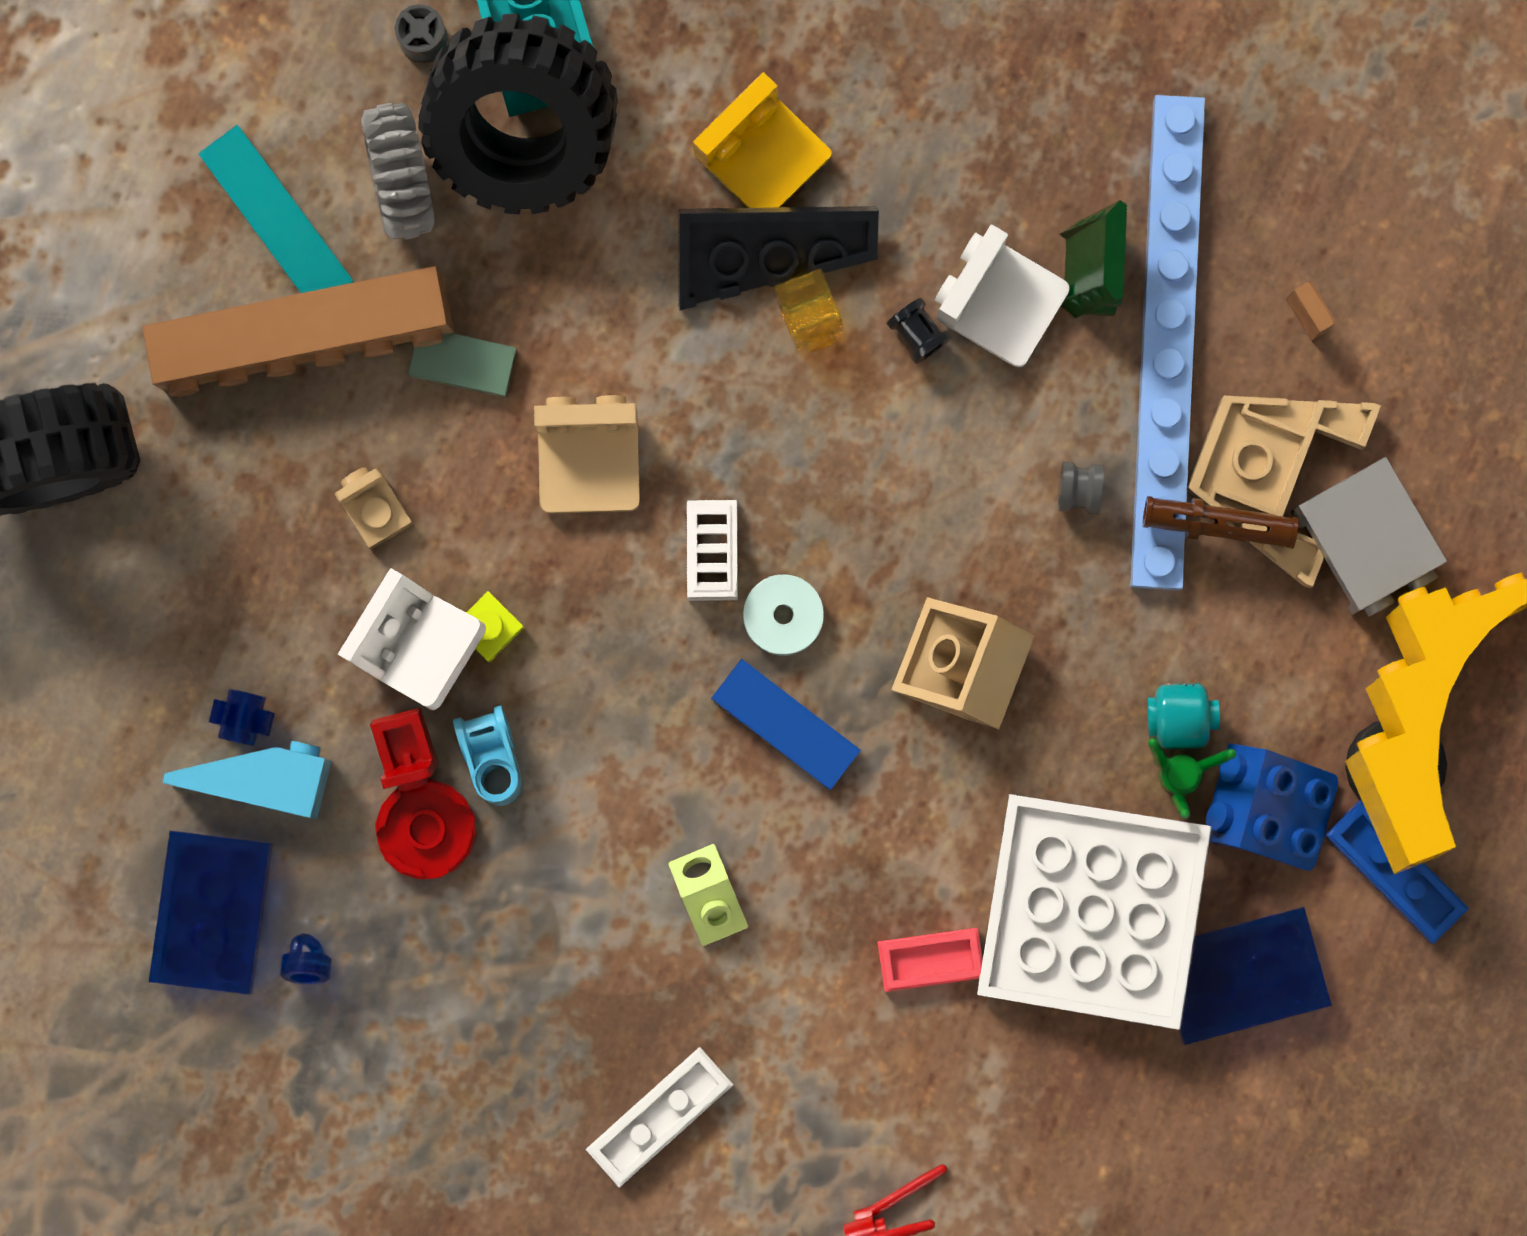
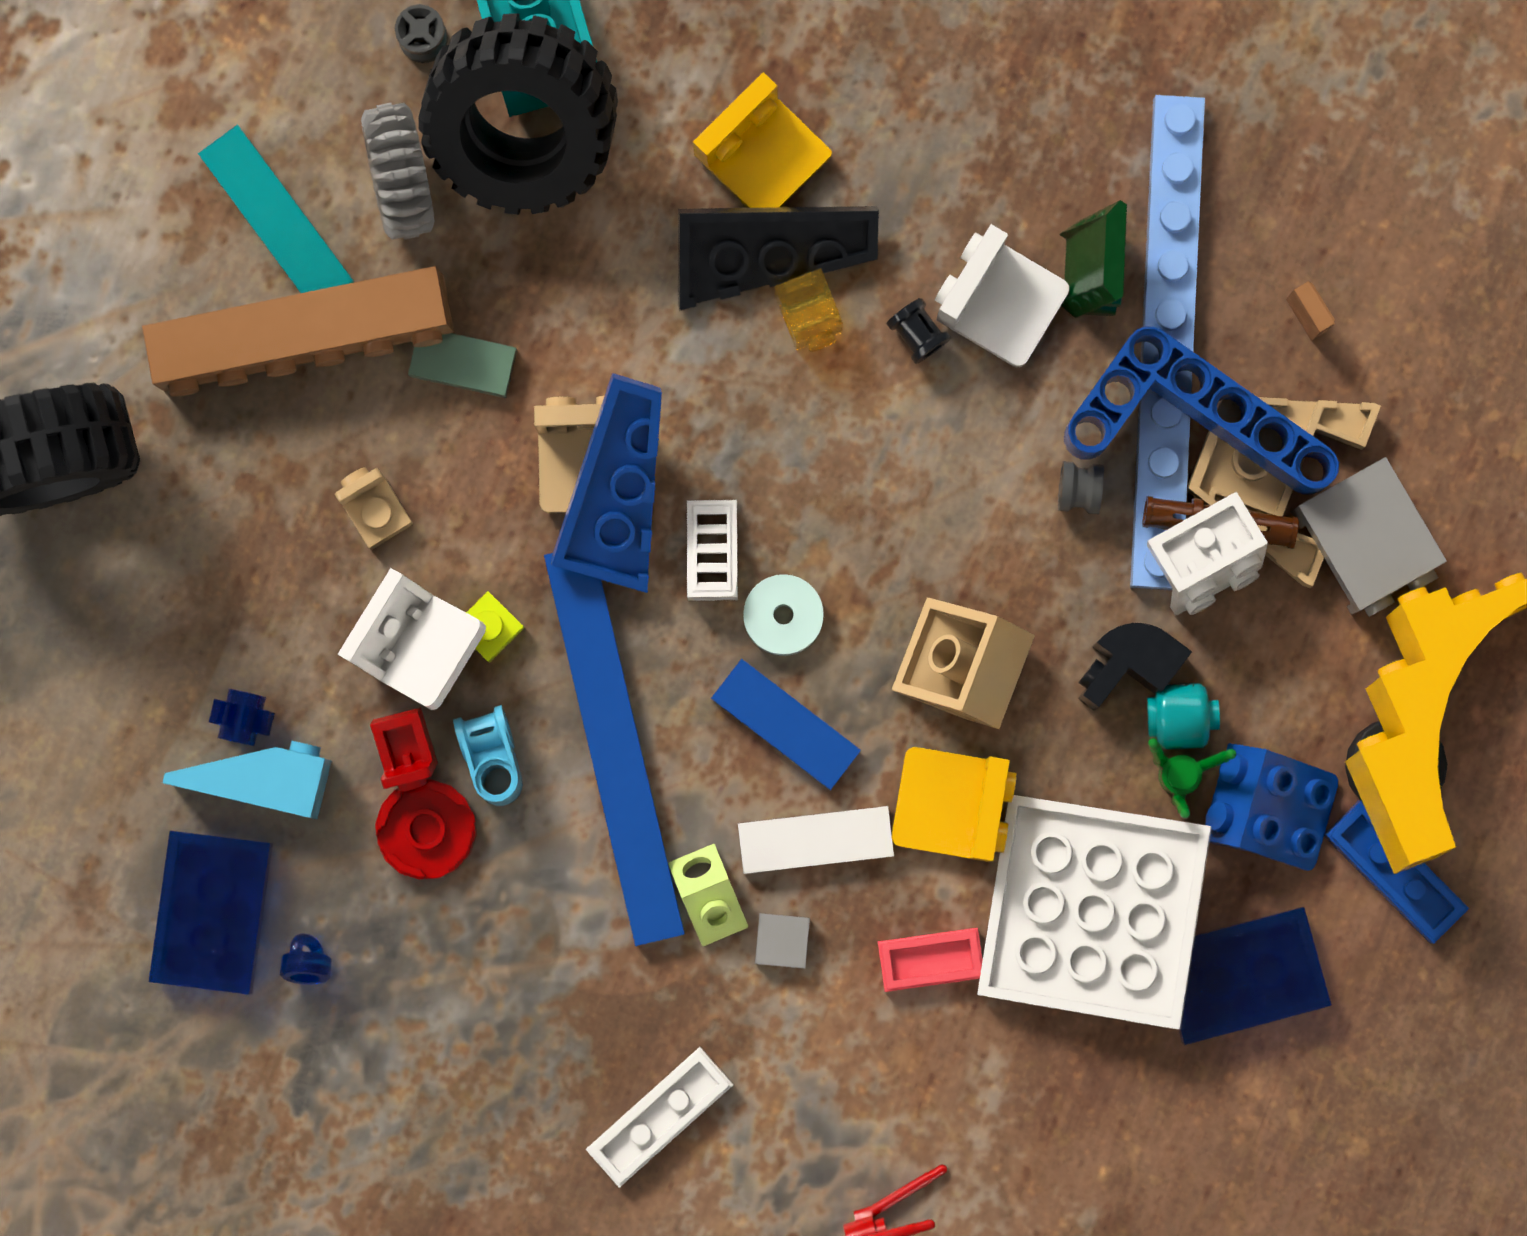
none -> blue tile [544,553,685,946]
none -> blue wing [551,373,662,593]
none -> white tile [738,806,894,874]
none -> light grey tile [755,913,810,969]
none -> yellow bracket [892,747,1017,862]
none -> blue beam [1064,326,1339,495]
none -> black brick [1078,623,1192,710]
none -> white bracket [1147,492,1268,616]

